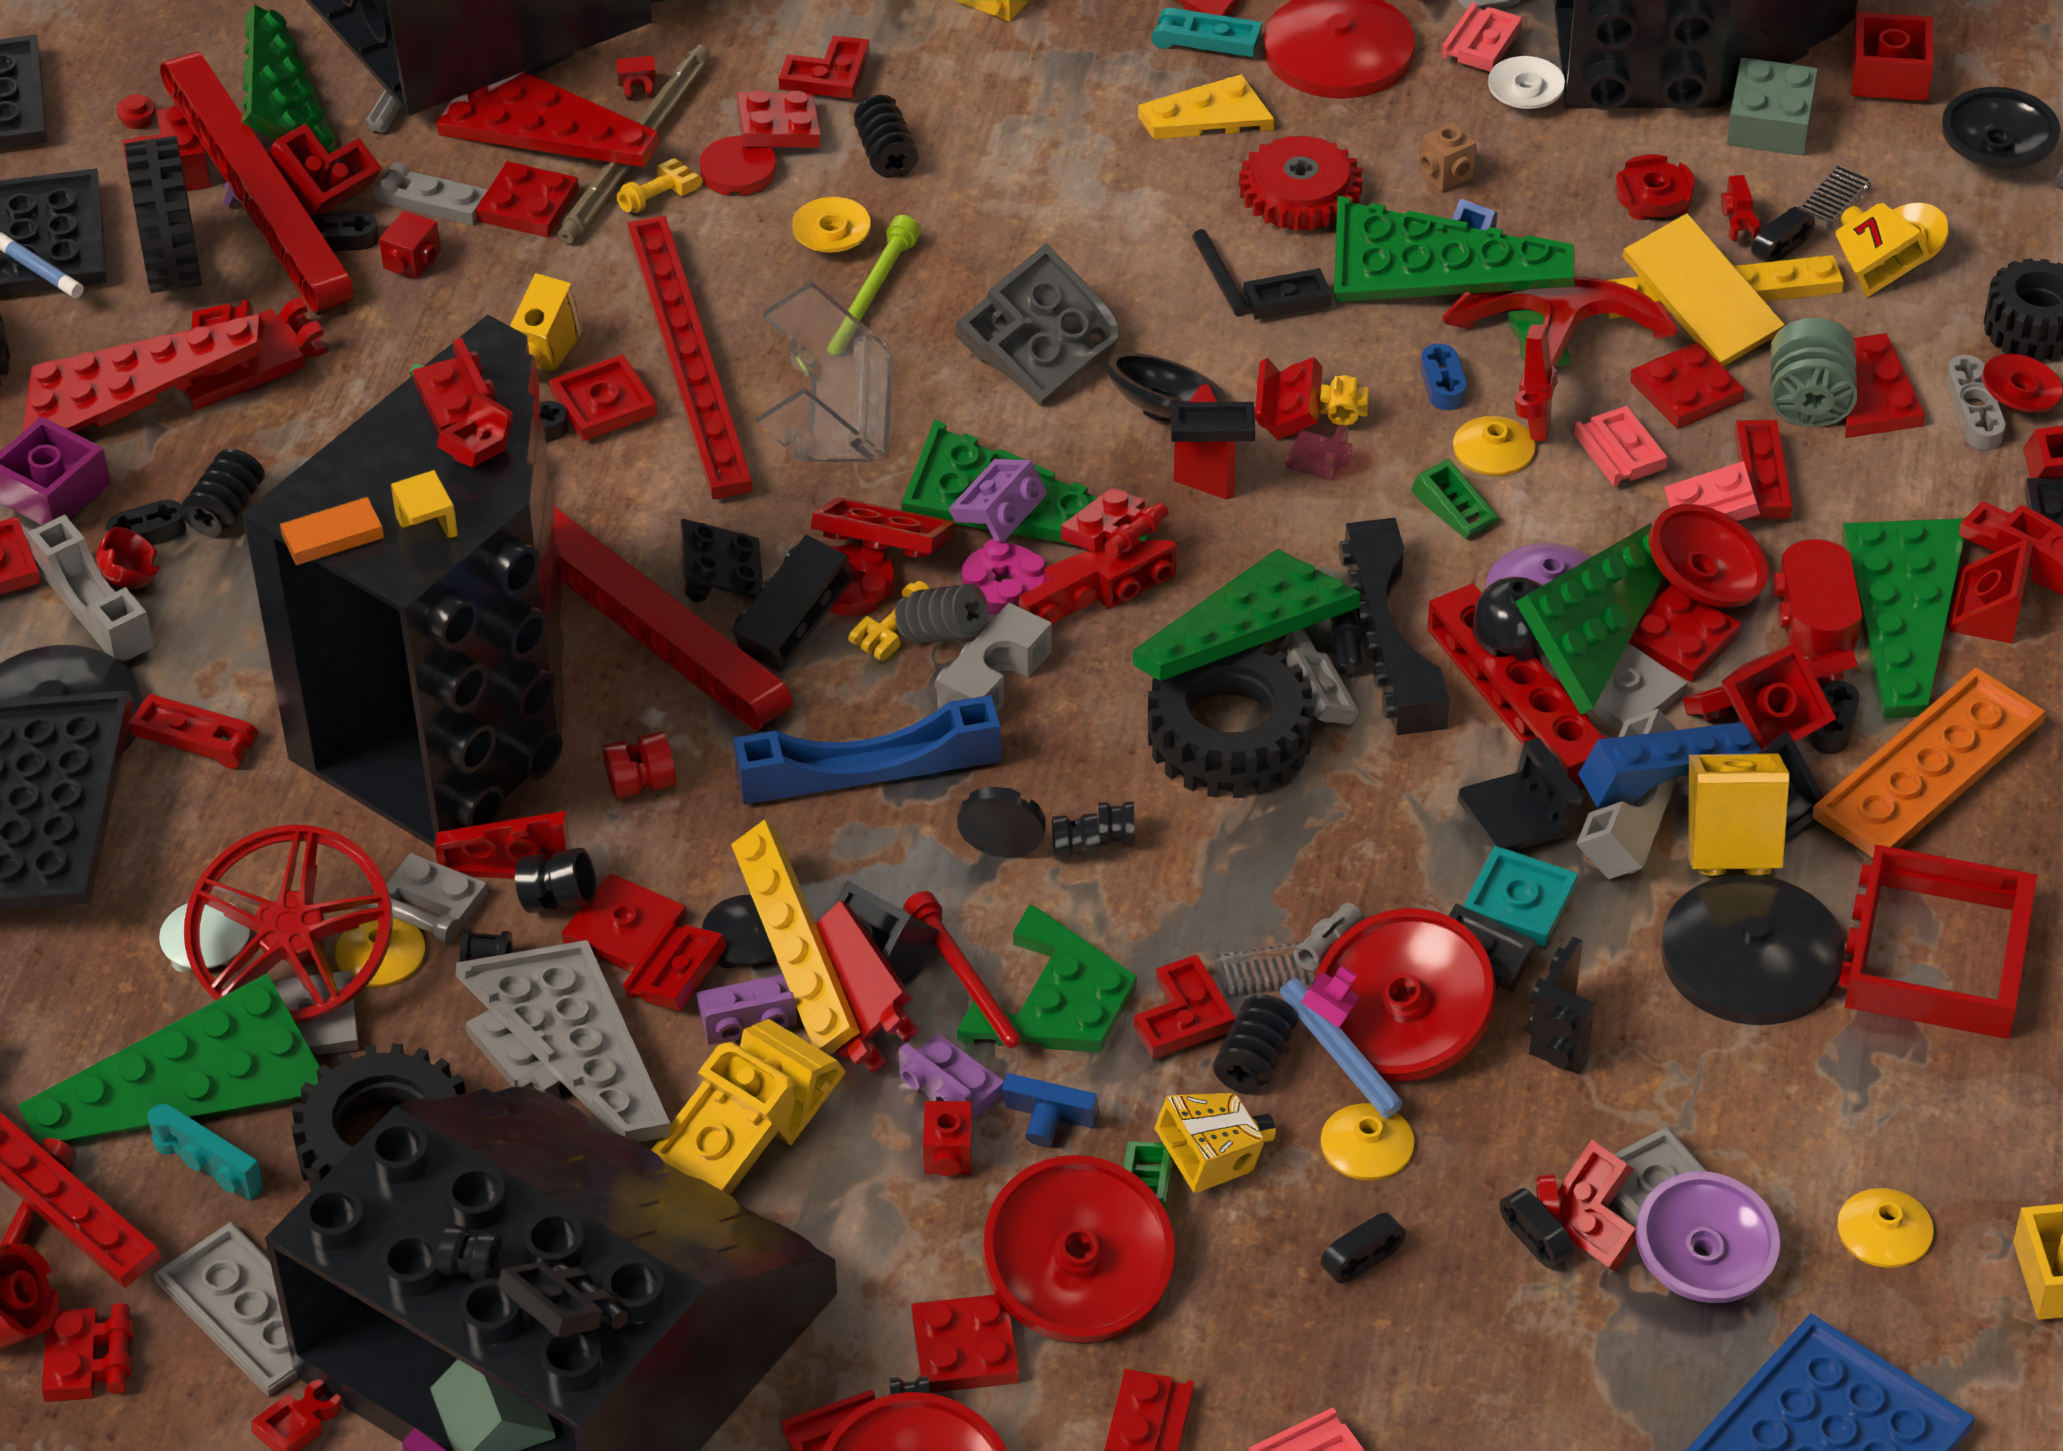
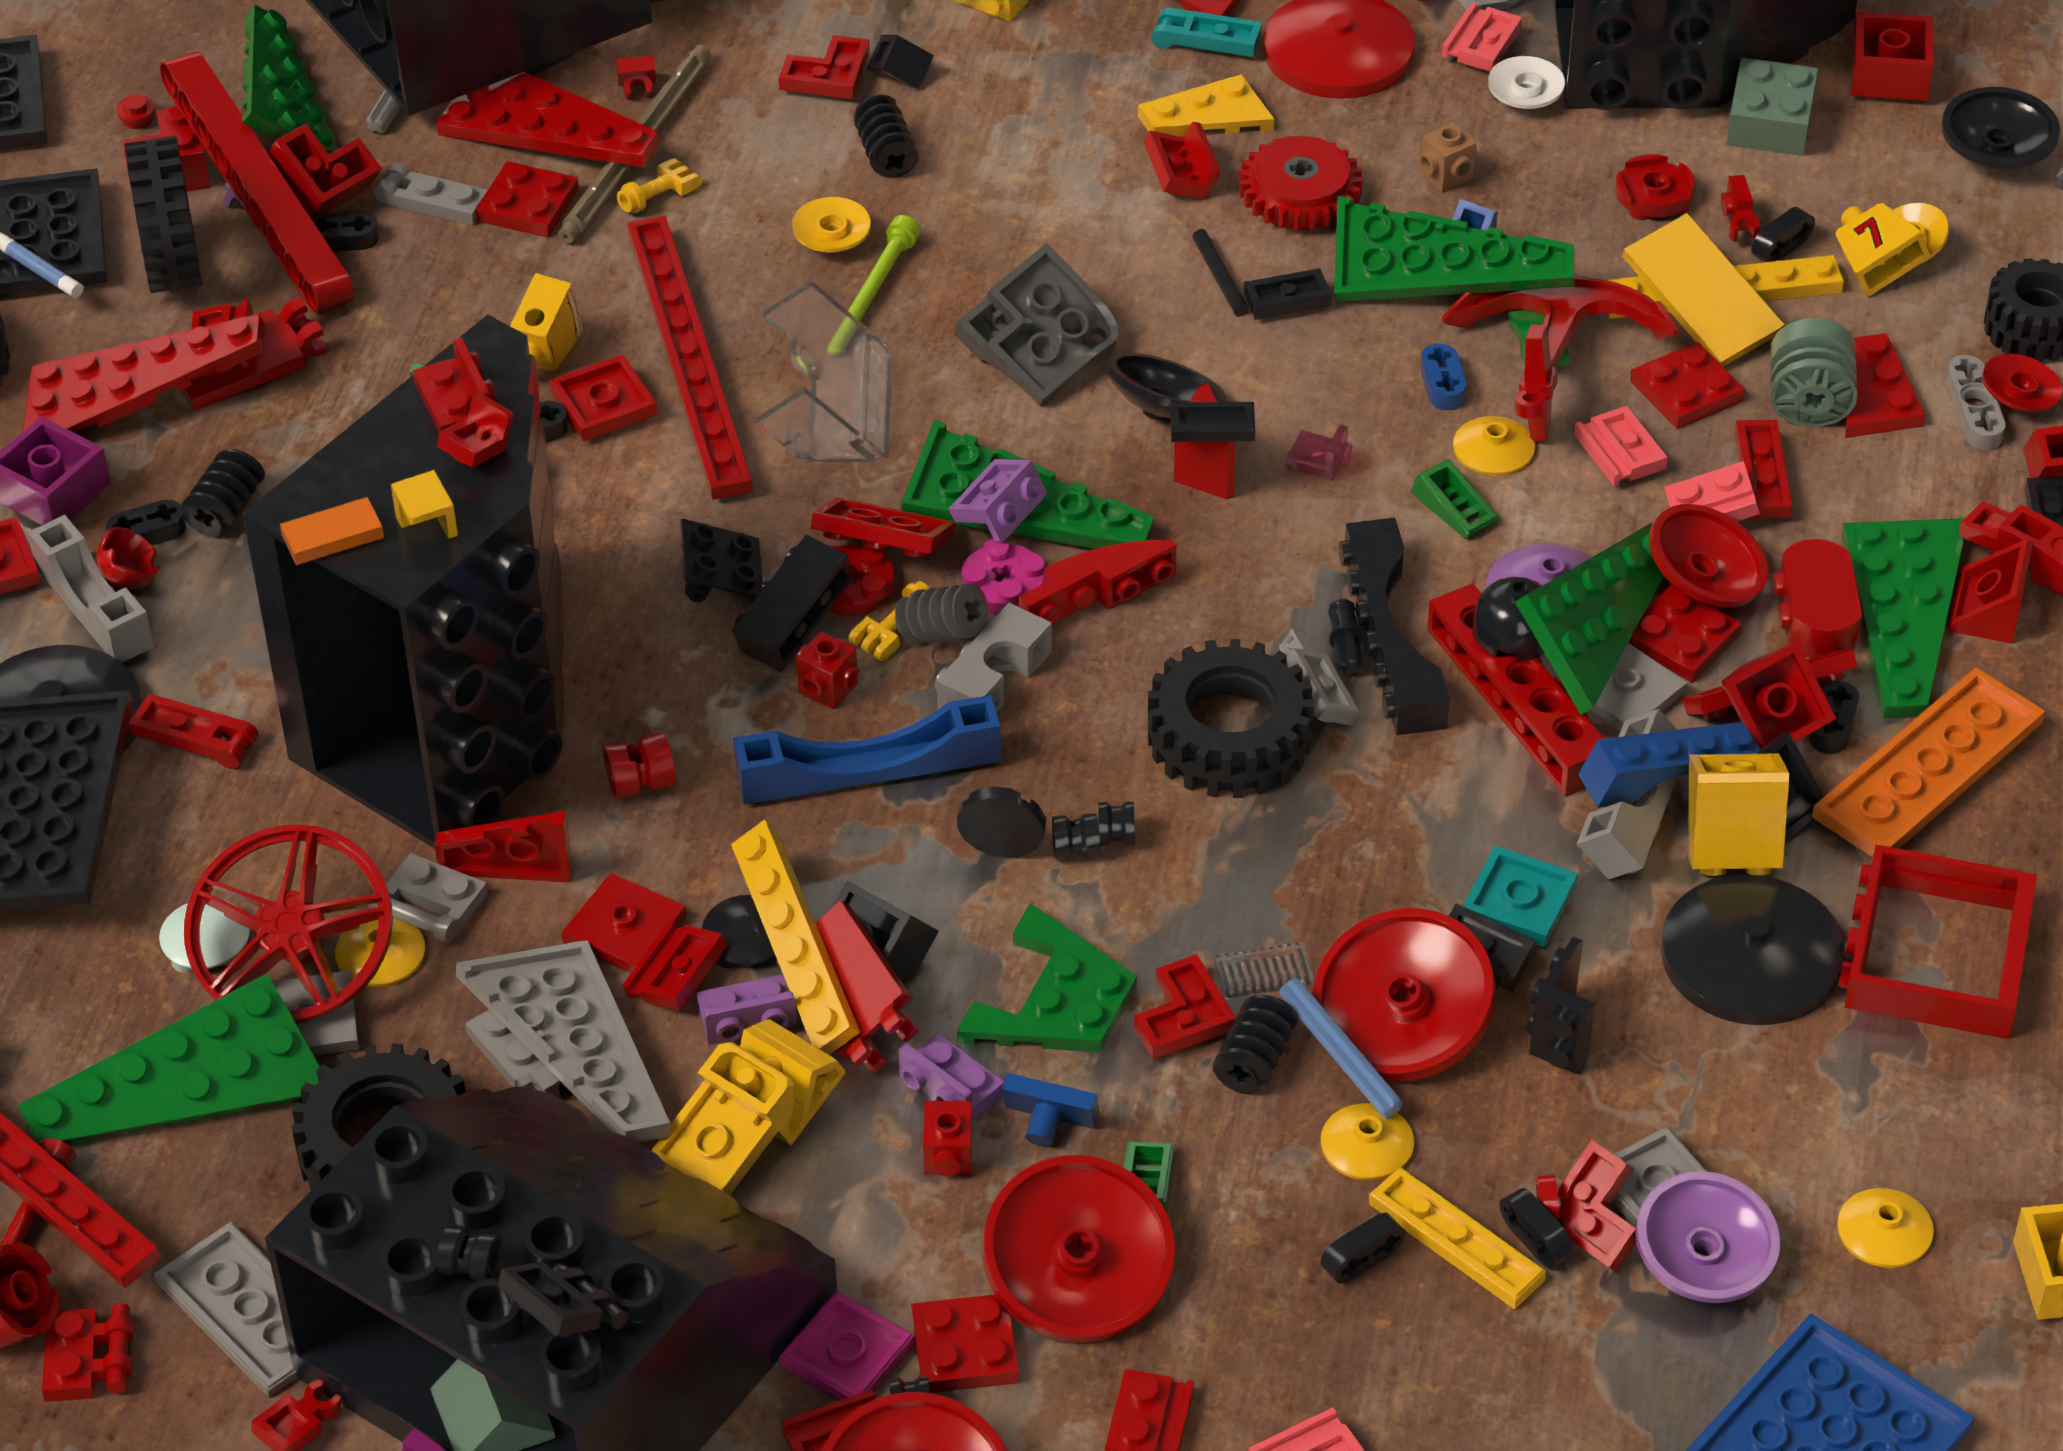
teal plate [147,1104,264,1201] -> none
red brick [379,210,441,280] -> none
black bush [460,927,513,962] -> none
black wheel [515,848,596,914] -> none
red beam [553,506,793,731] -> none
red tile [699,135,776,196] -> none
red plate [736,90,821,148] -> none
red piece [903,891,1021,1049] -> none
red plate [1061,488,1169,556] -> none
green wing [1133,548,1360,681] -> none
yellow torso [1154,1093,1276,1193] -> none
red bracket [1254,357,1323,441] -> none
light grey pin [1293,903,1364,970] -> none
dark pink tile [1301,965,1360,1028] -> none
yellow gear [1319,375,1369,426] -> none
black bracket [1457,738,1583,851] -> none
clear tile [1799,164,1872,232] -> none
none -> dark pink tile [779,1291,915,1401]
none -> red brick [795,632,860,710]
none -> black panel [866,35,934,88]
none -> red bracket [1143,121,1220,200]
none -> yellow tile [1369,1167,1546,1310]

